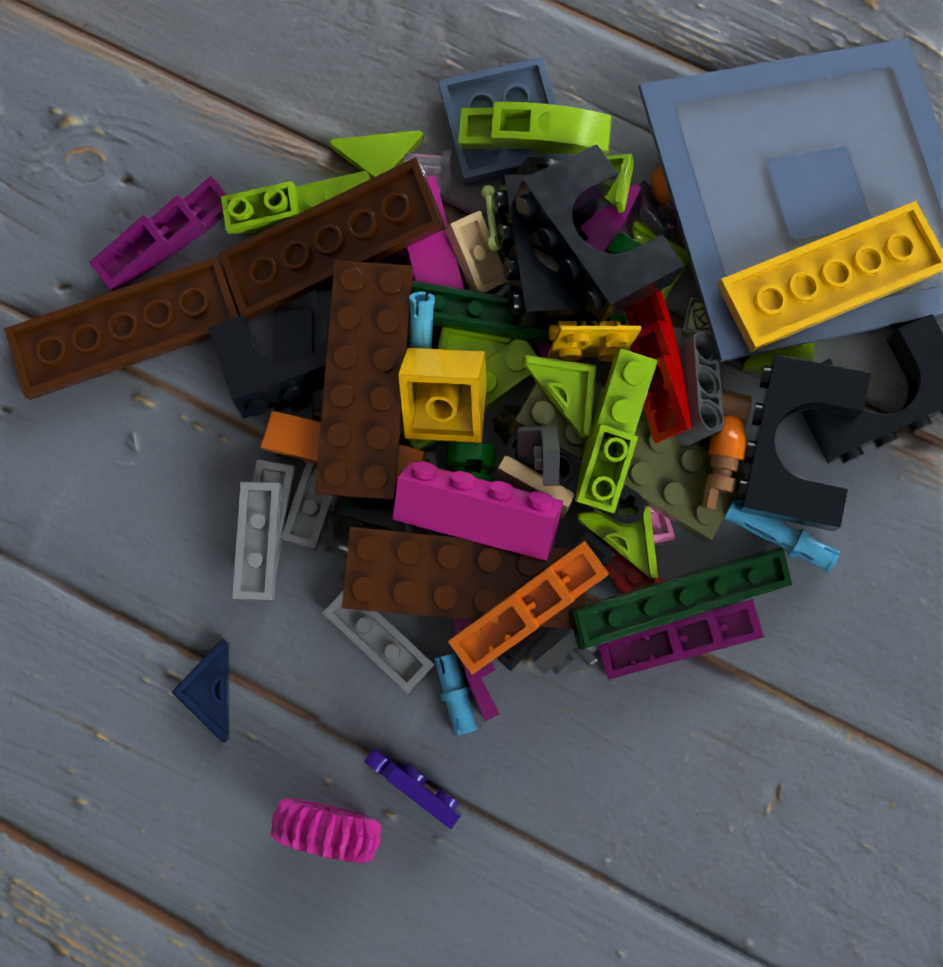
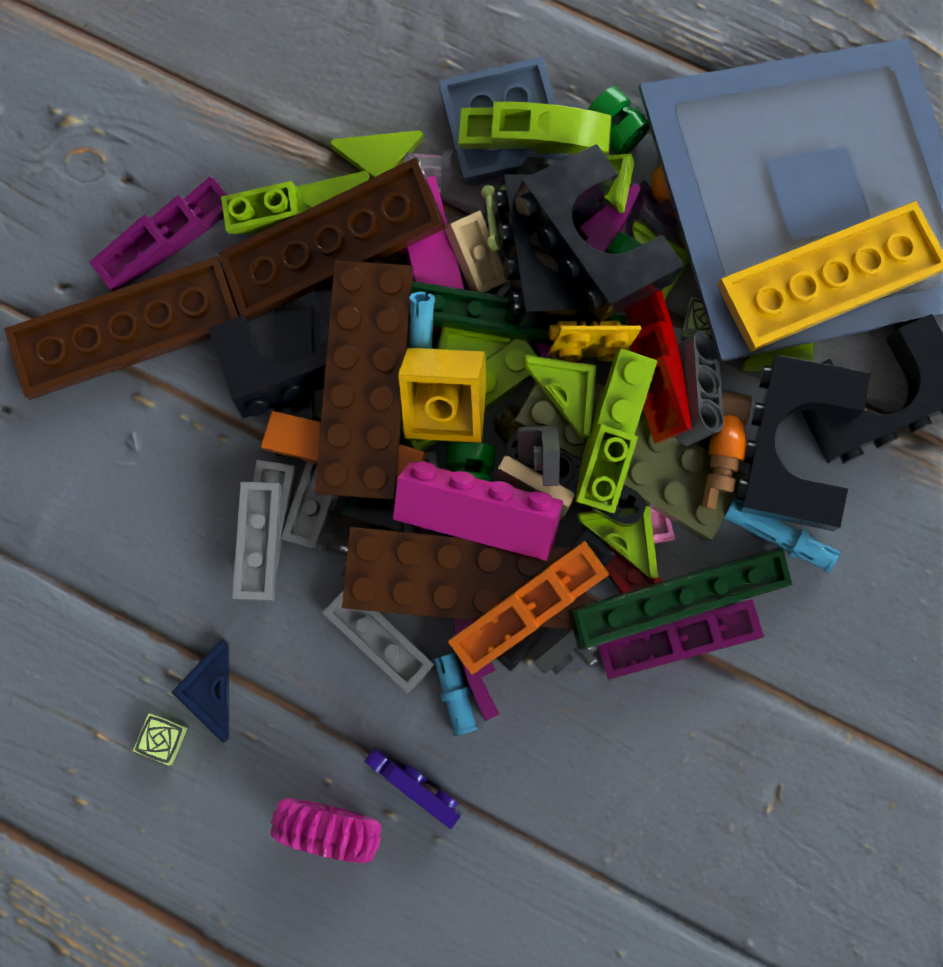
none -> tile [133,713,188,766]
none -> green wheel [587,86,650,155]

